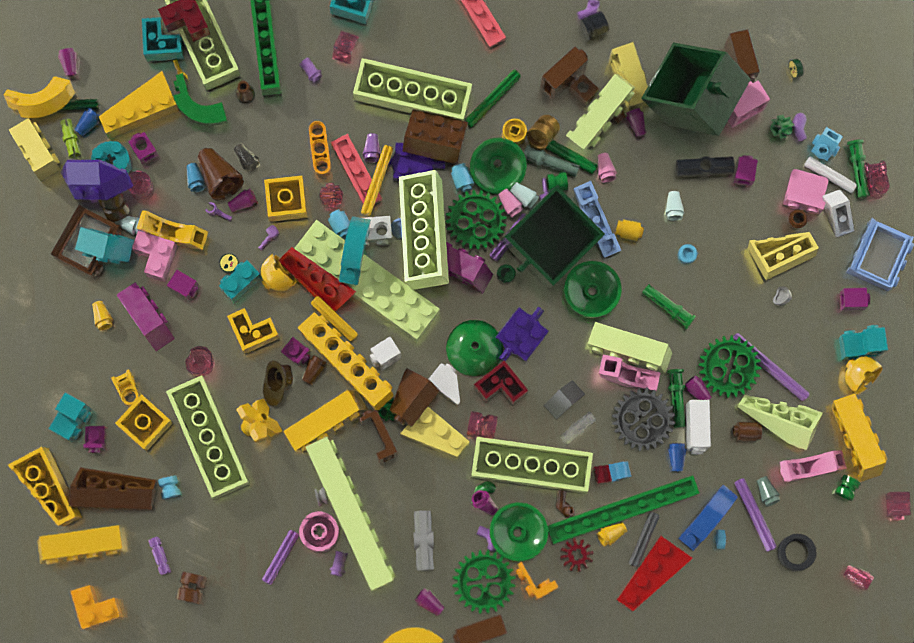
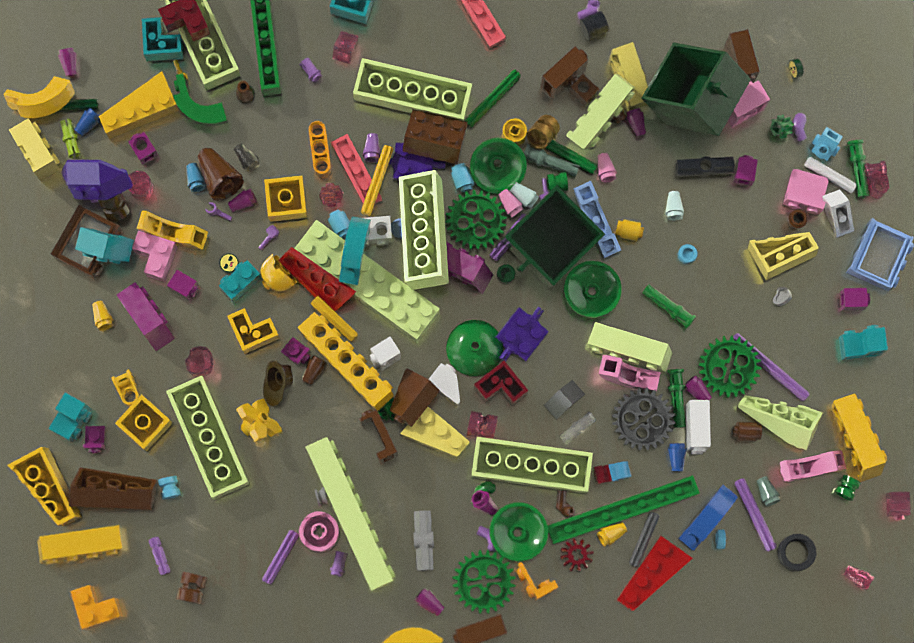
teal brick [91,141,133,175] -> none
light aqua cone [115,216,143,236] -> none
yellow wedge [283,390,369,452] -> none
yellow cylinder [845,356,883,395] -> none

